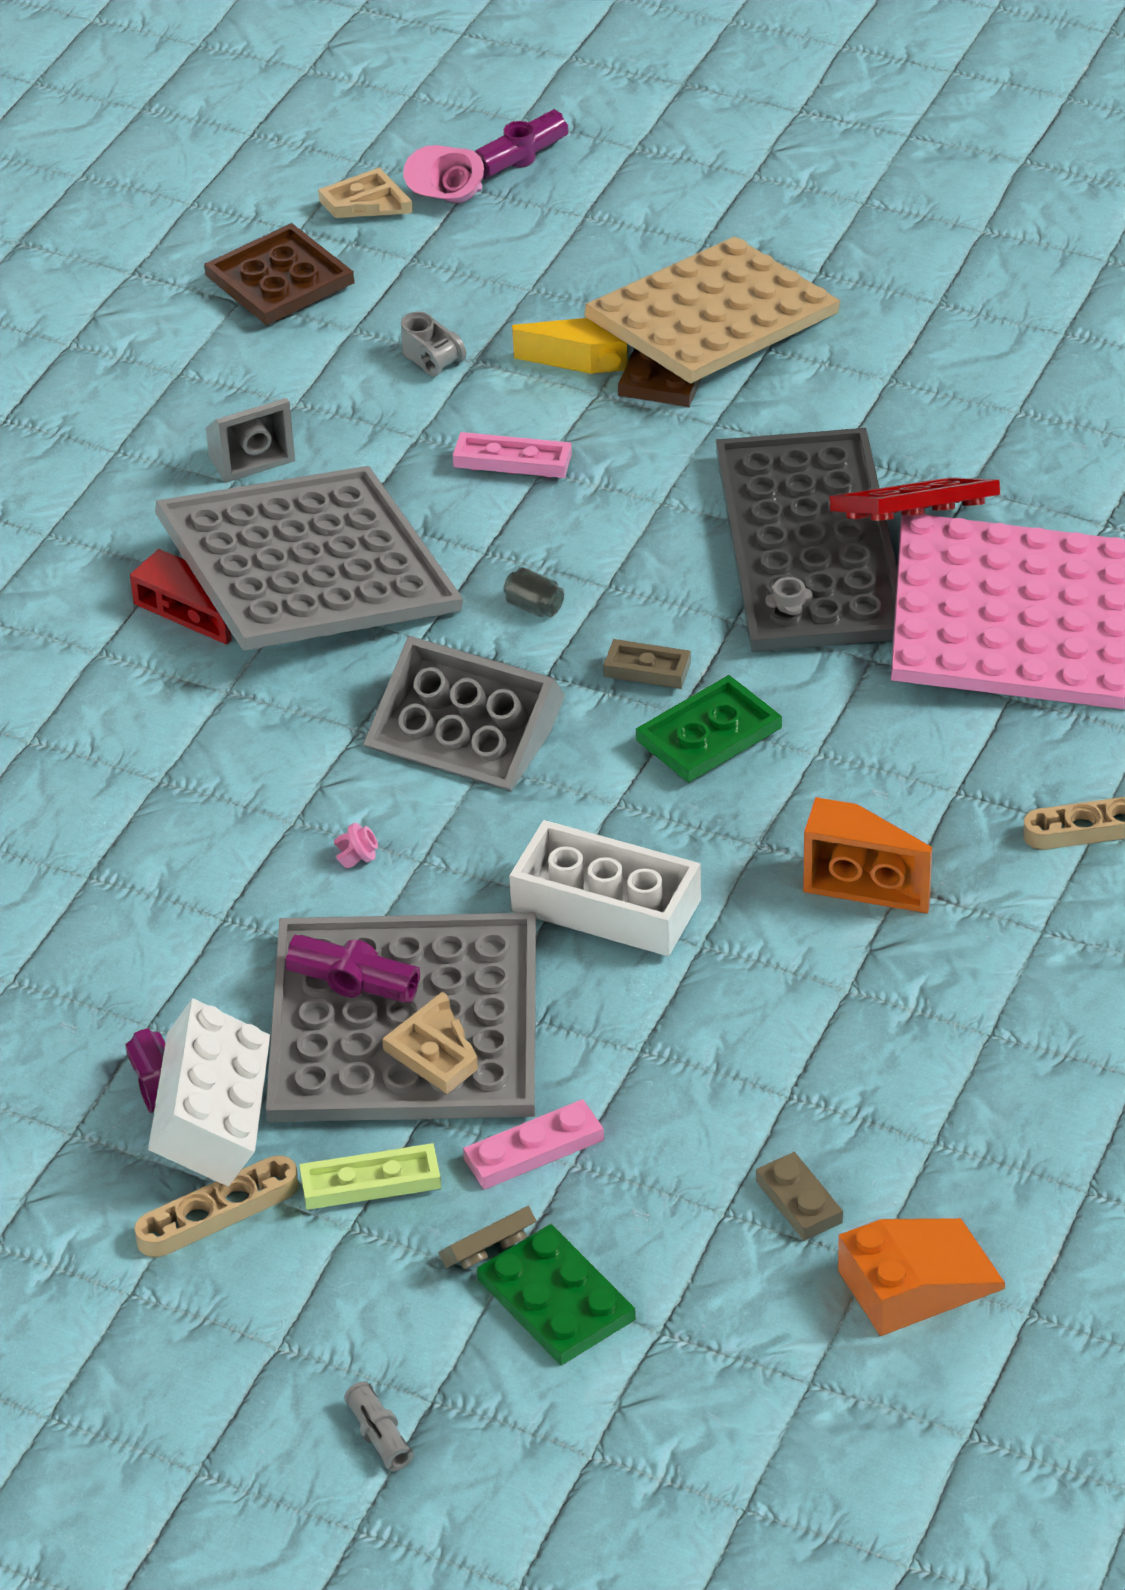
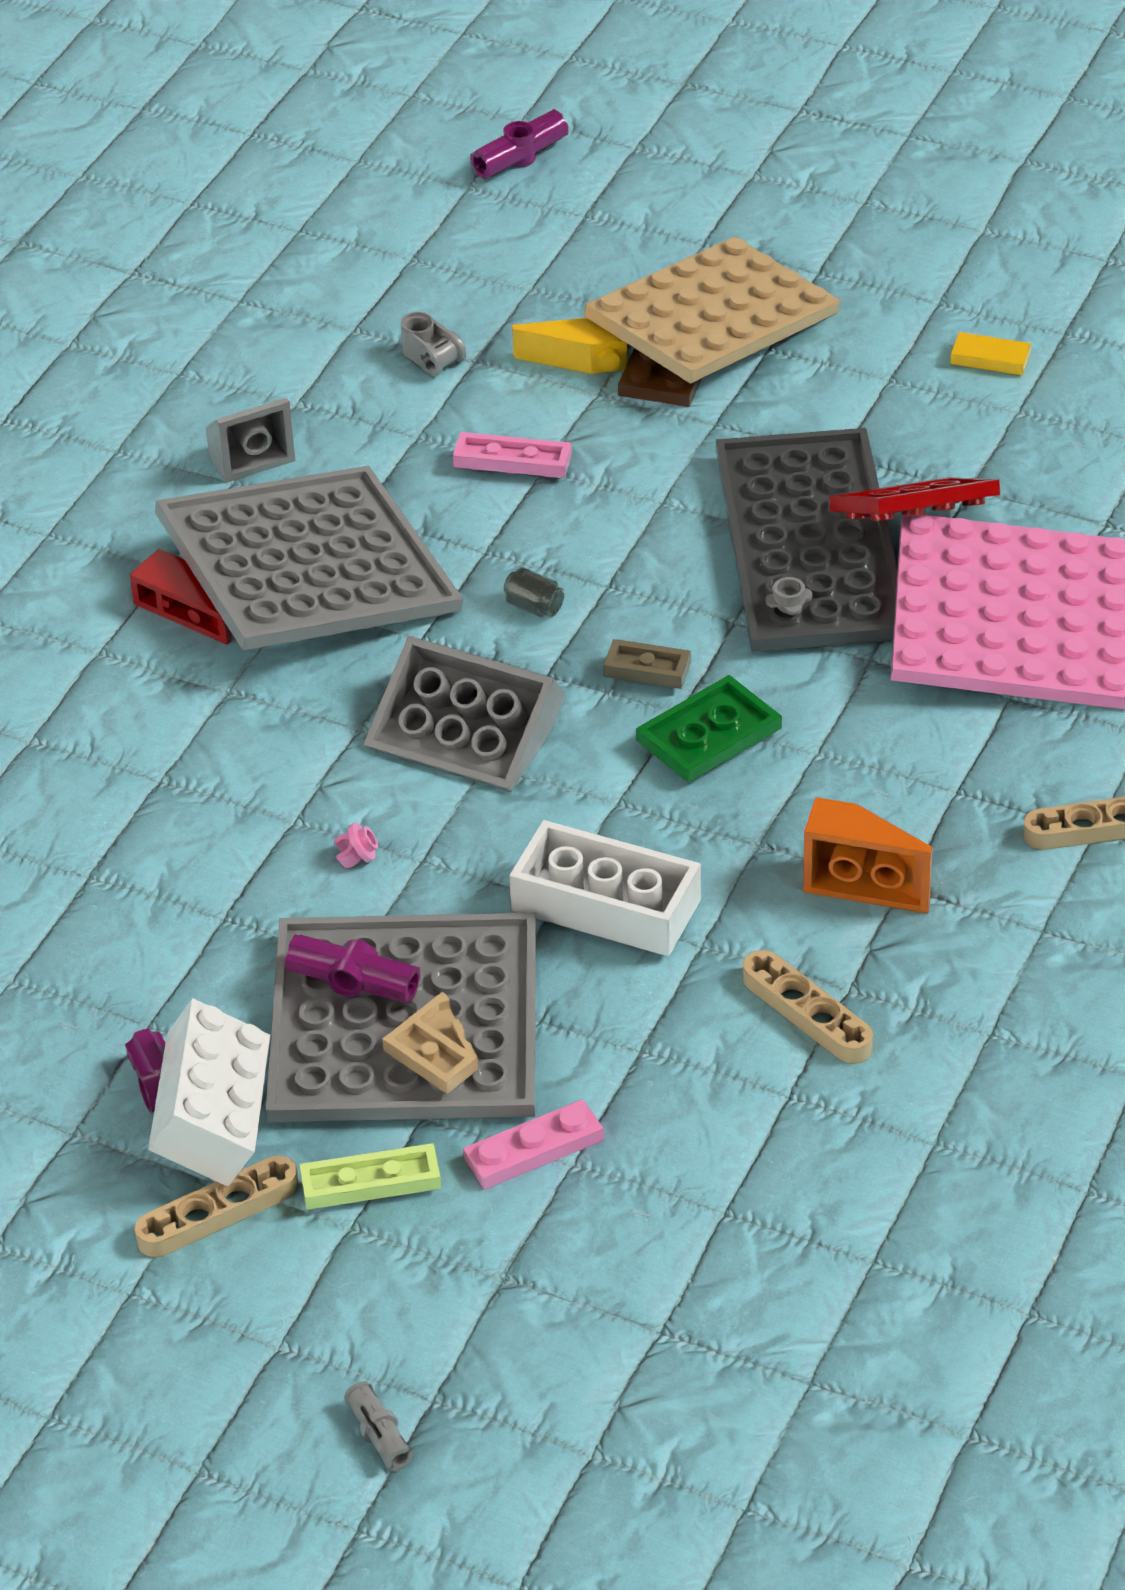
reddish brown plate [204,223,355,325] -> none
tan wing [318,167,413,218] -> none
bright pink piece [403,145,484,204] -> none
dark tan plate [438,1205,537,1270] -> none
green plate [477,1224,636,1366] -> none
dark tan plate [756,1151,843,1241] -> none
orange slope [838,1218,1005,1337] -> none
none -> tan beam [743,950,873,1064]
none -> yellow tile [950,332,1031,375]

